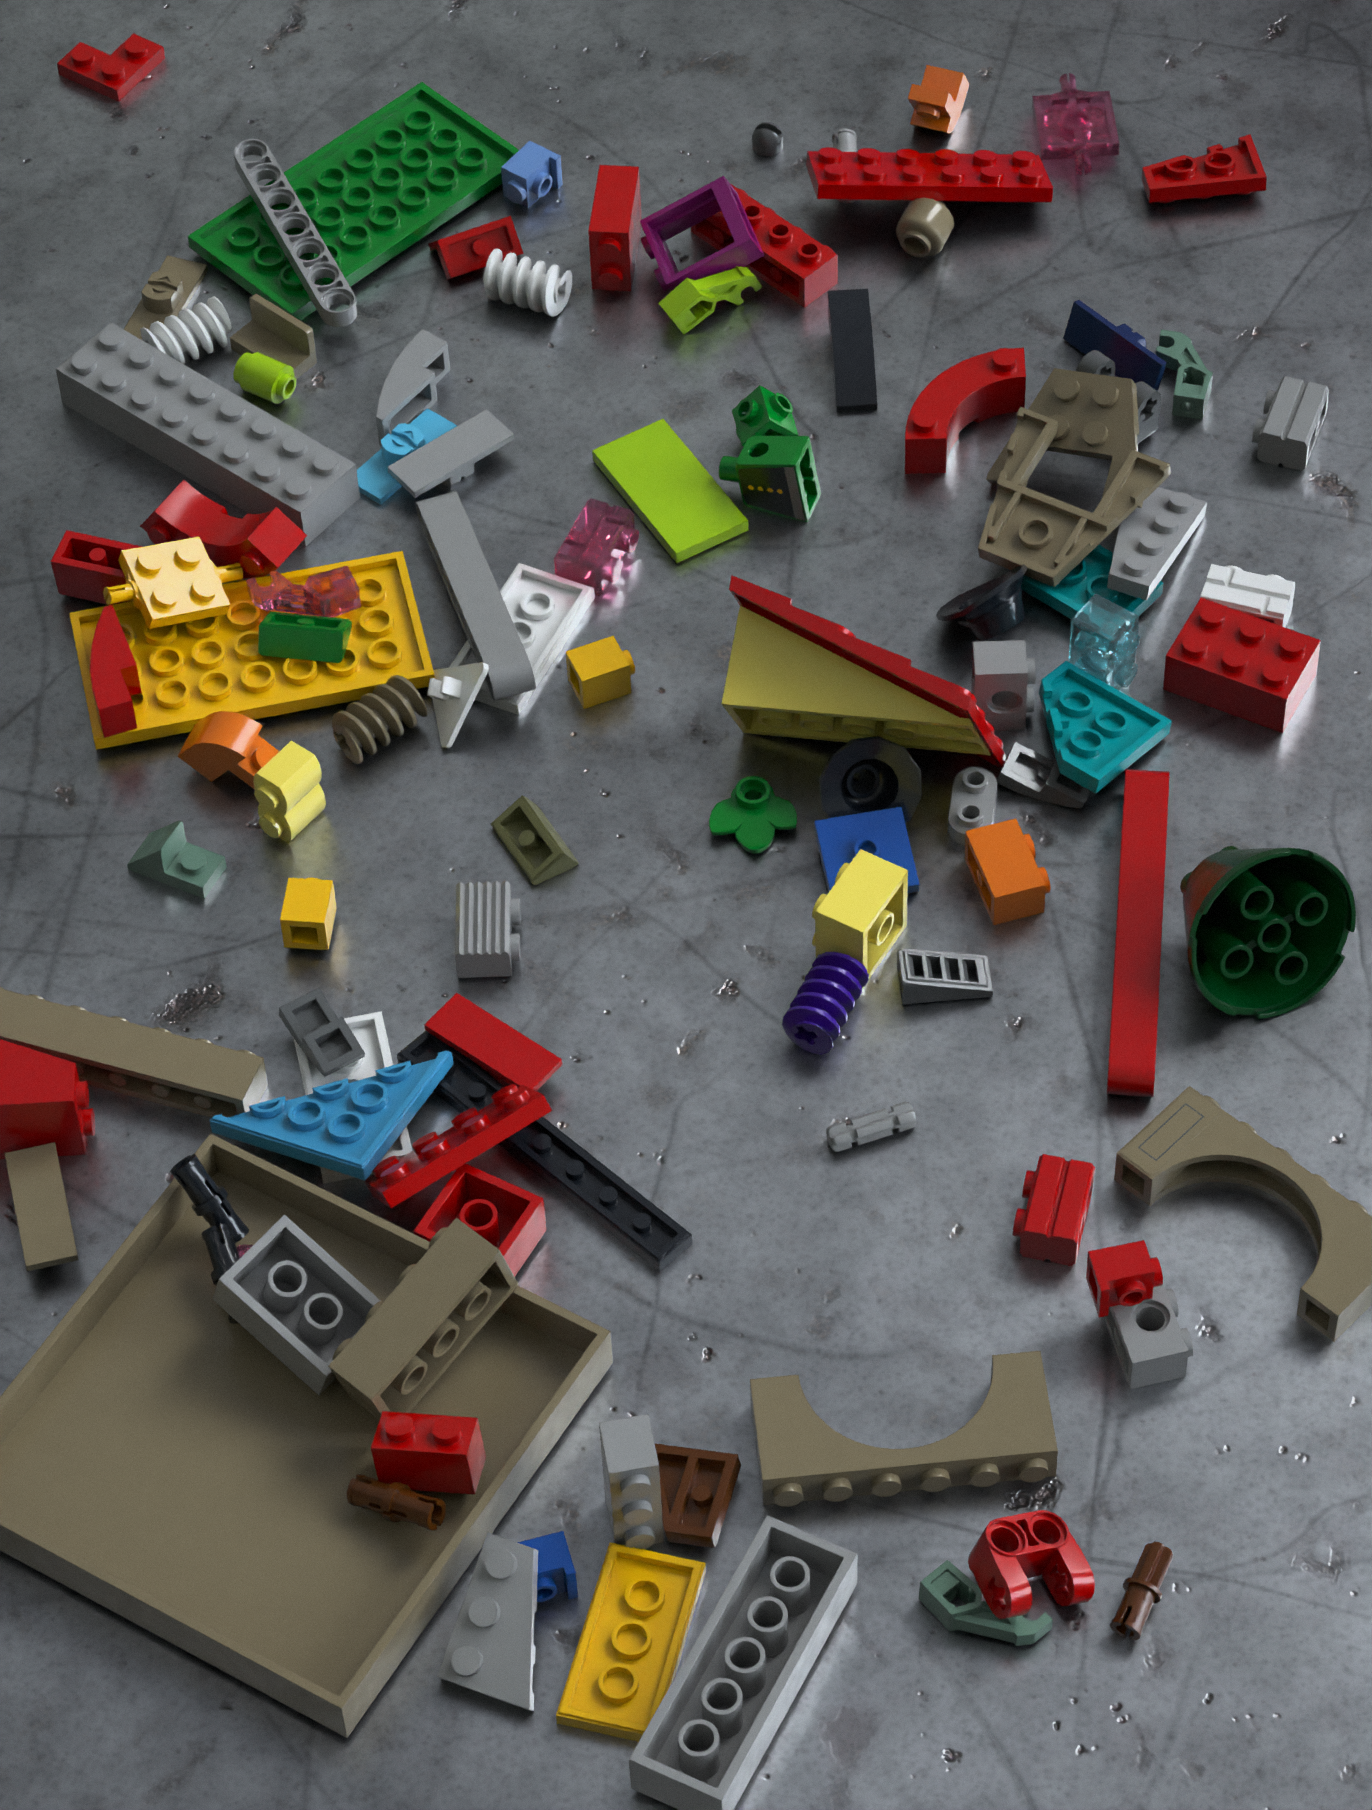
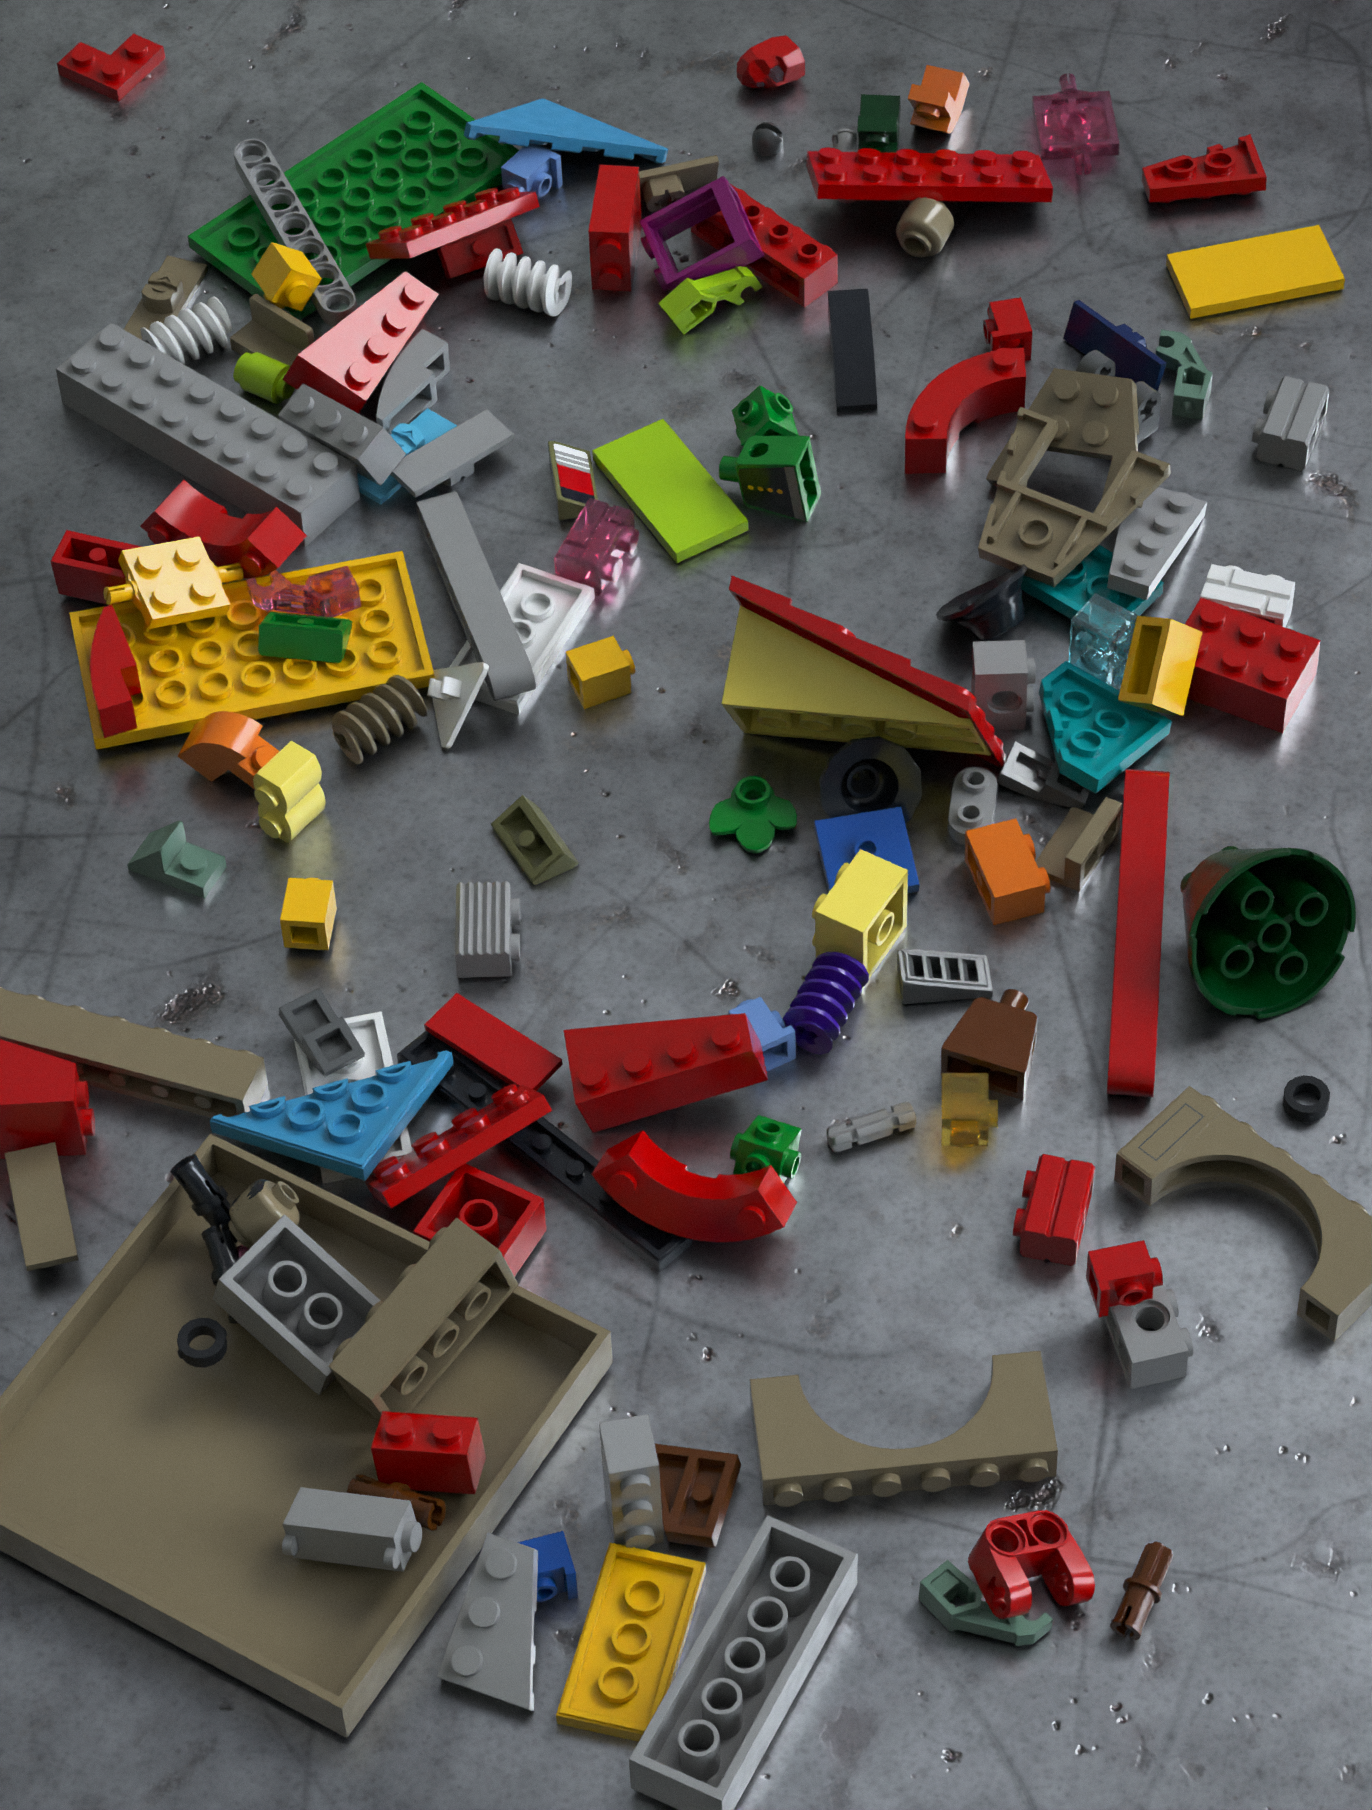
none -> black piece [177,1318,228,1368]
none -> dark tan head [228,1179,300,1249]
none -> yellow brick [251,242,322,311]
none -> light grey brick [278,384,406,486]
none -> wedge [282,271,439,414]
none -> light grey brick [282,1487,422,1572]
none -> red plate [366,187,540,259]
none -> dark azure tile [464,98,669,164]
none -> slope [548,441,600,520]
none -> red wedge [563,1013,768,1133]
none -> red brick [591,1130,797,1242]
none -> dark tan piece [639,155,719,213]
none -> medium blue brick [728,997,796,1072]
none -> green brick [730,1115,802,1183]
none -> red rock [737,35,805,89]
none -> dark green brick [857,94,901,153]
none -> reddish brown torso [941,989,1038,1100]
none -> clear yellow brick [941,1073,998,1148]
none -> red brick [983,297,1032,361]
none -> dark tan panel [1035,797,1122,892]
none -> yellow brick [1118,616,1202,716]
none -> yellow tile [1166,225,1345,319]
none -> black piece [1283,1075,1330,1122]

